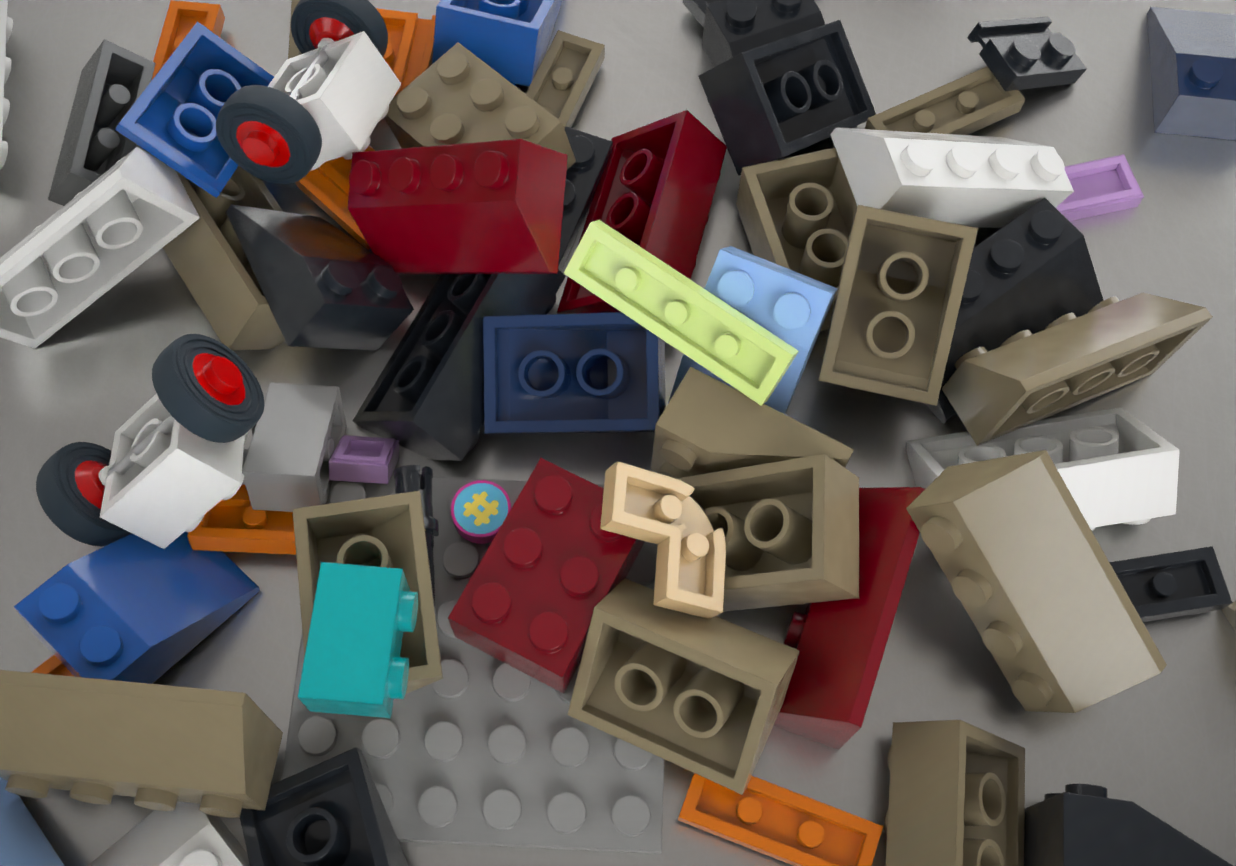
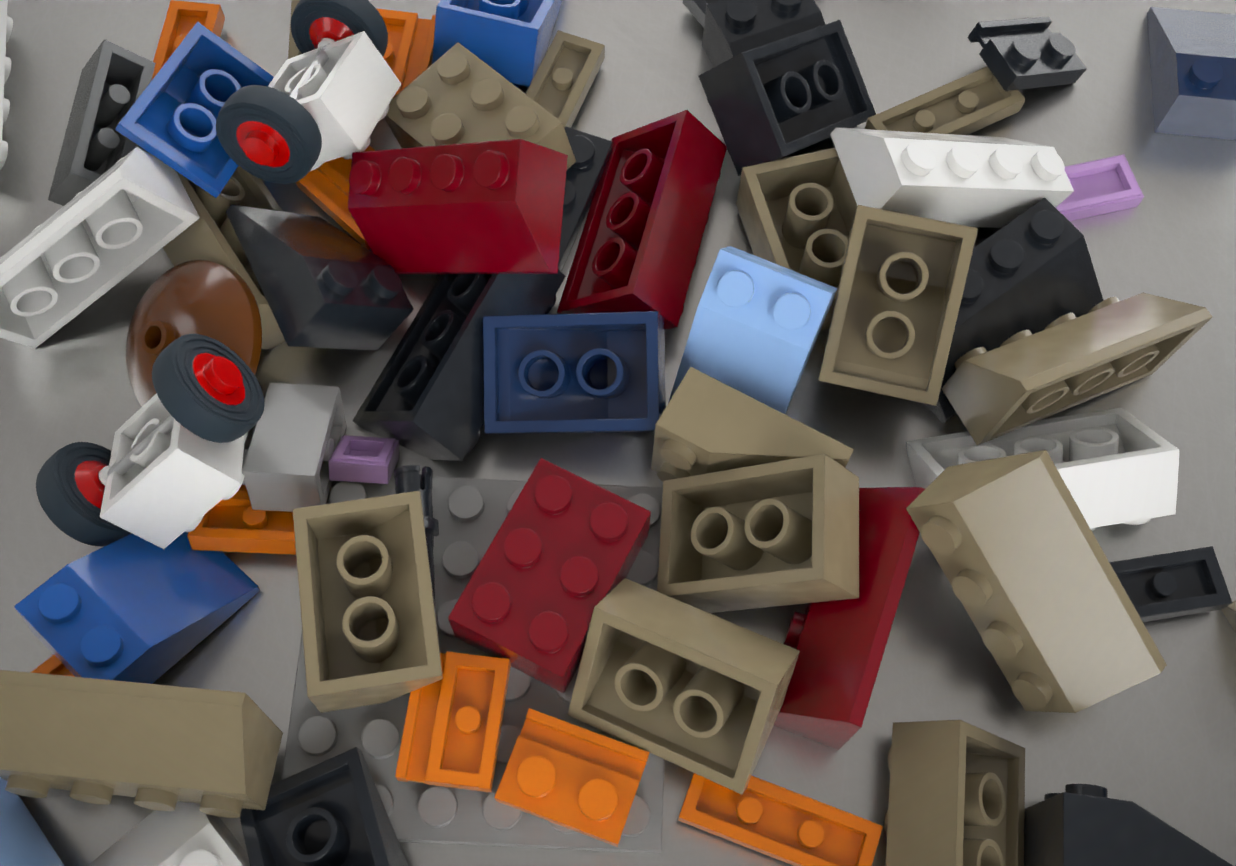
teal brick [298,562,418,718] -> none
tile [451,480,512,544] -> none
yellowish green plate [564,220,799,406] -> none
tan plate [600,461,726,619] -> none
none -> reddish brown dish [126,260,262,407]
none -> orange plate [395,651,511,792]
none -> orange plate [494,708,650,847]

